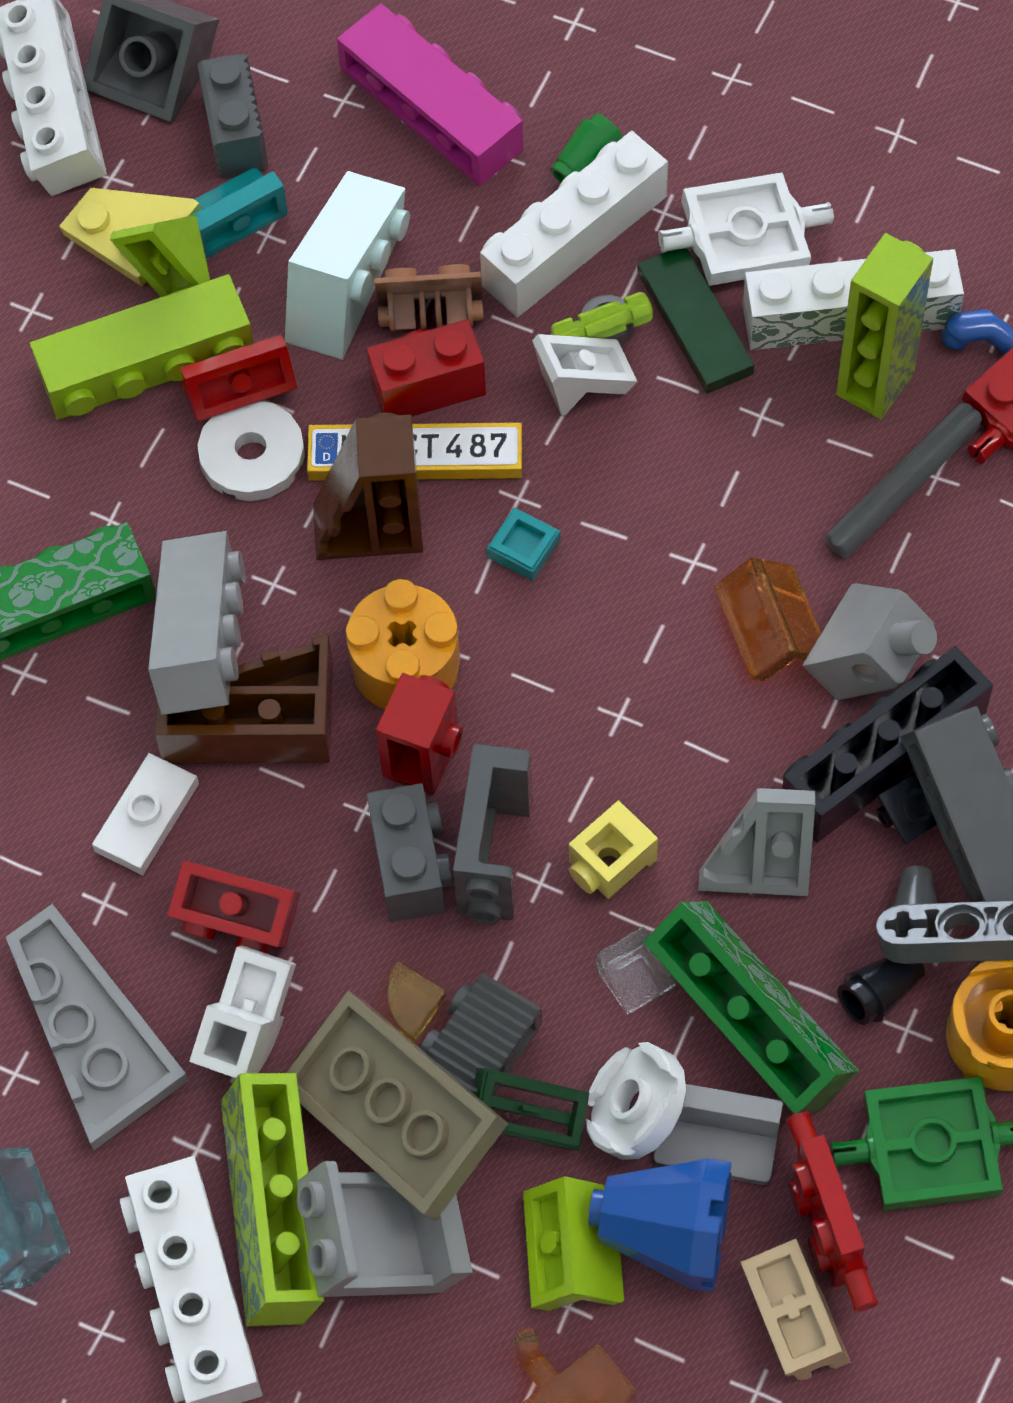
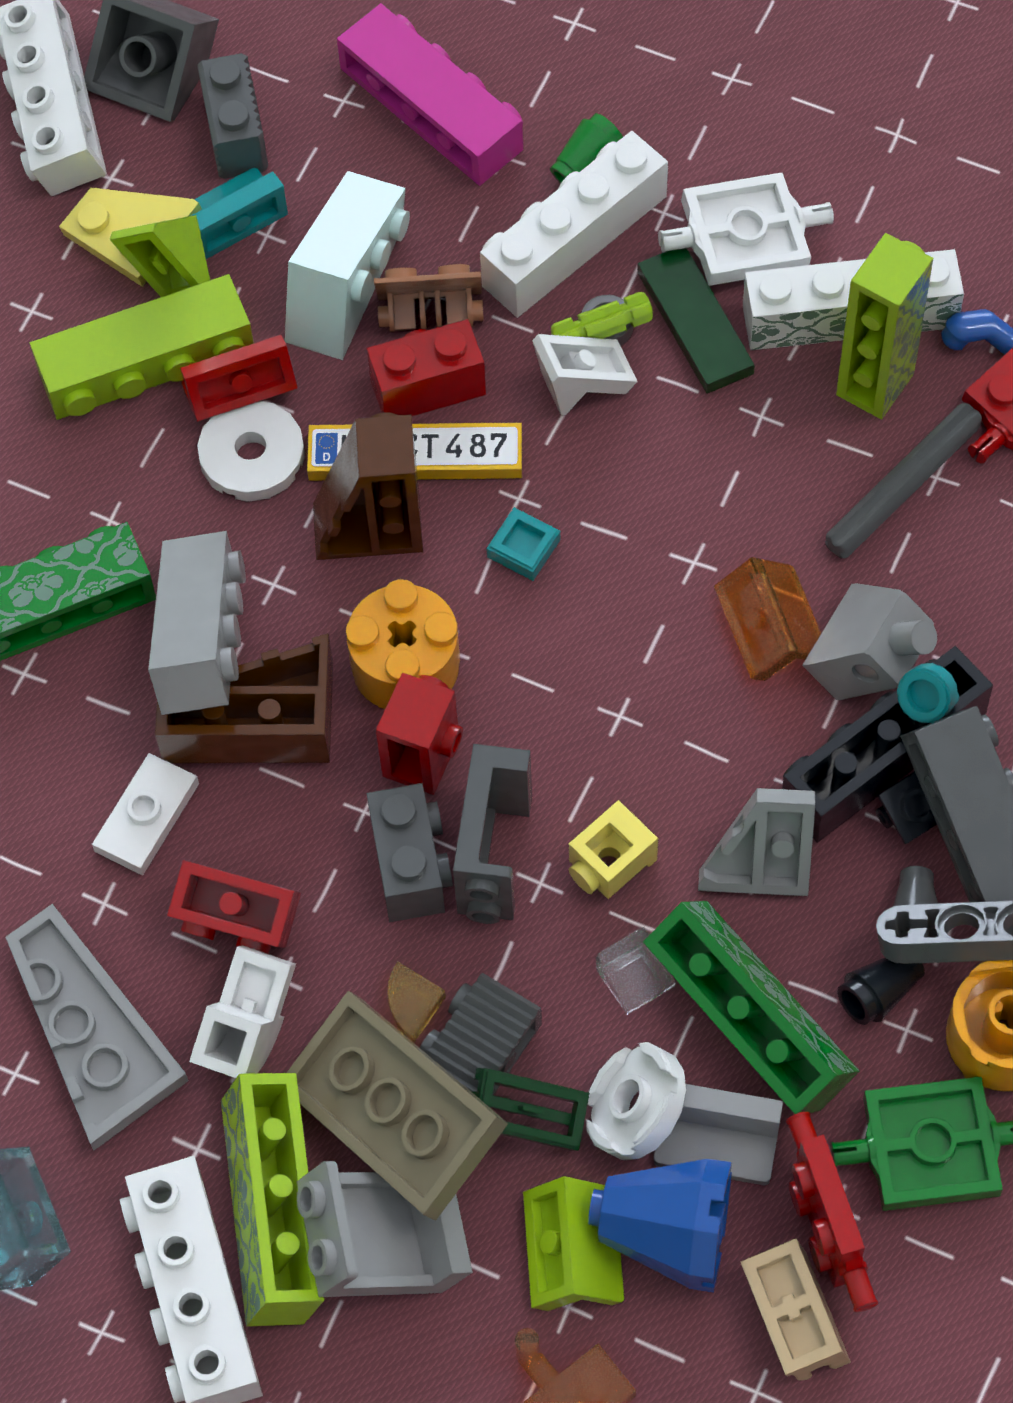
none -> teal tile [897,663,959,723]

